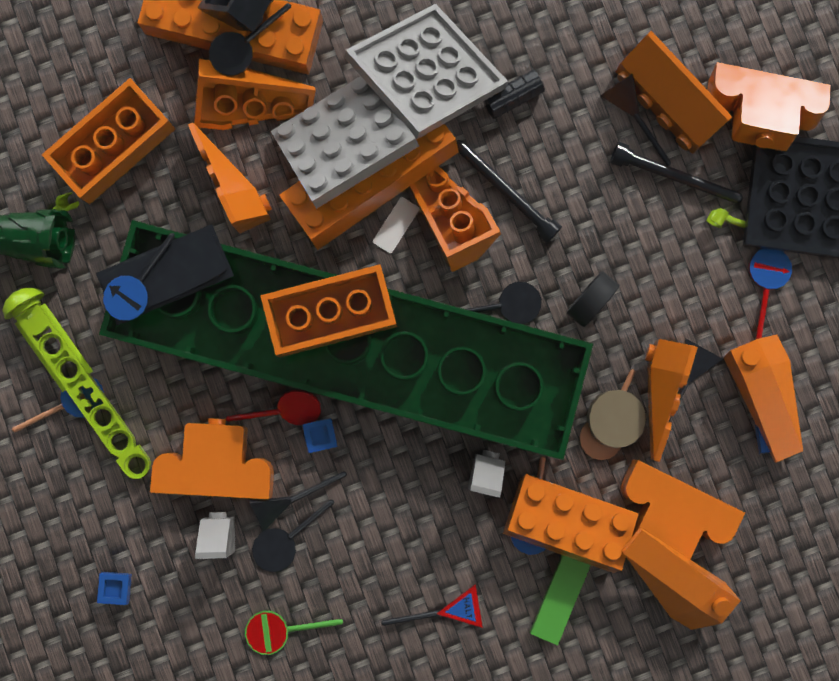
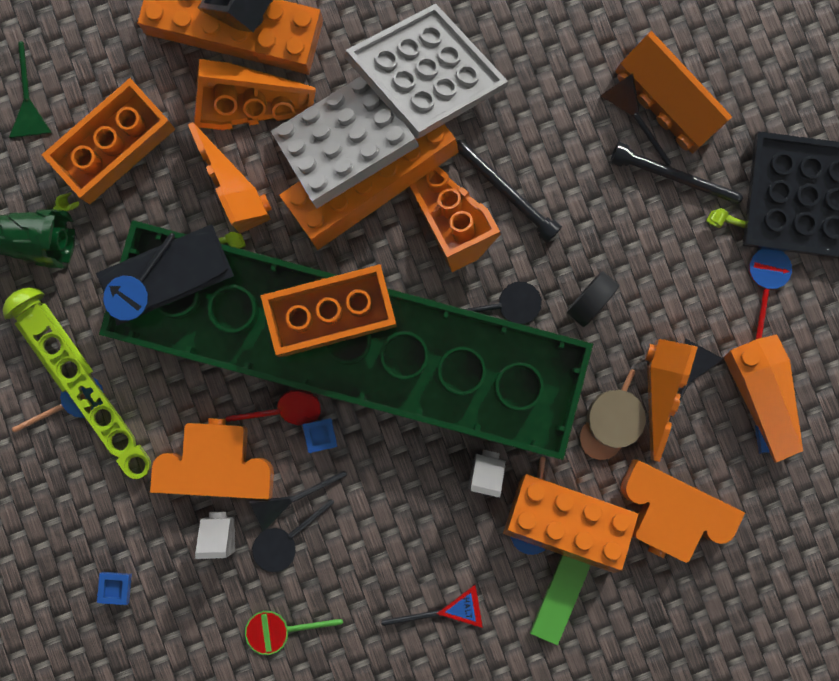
black piece [209,3,291,76] -> none
white sticker [373,197,420,253] -> none
black axle [483,70,545,119] -> none
orange wedge [621,527,741,630] -> none
brick [707,62,830,151] -> none
none -> dark green piece [9,41,52,138]
none -> lime hand [218,232,246,249]

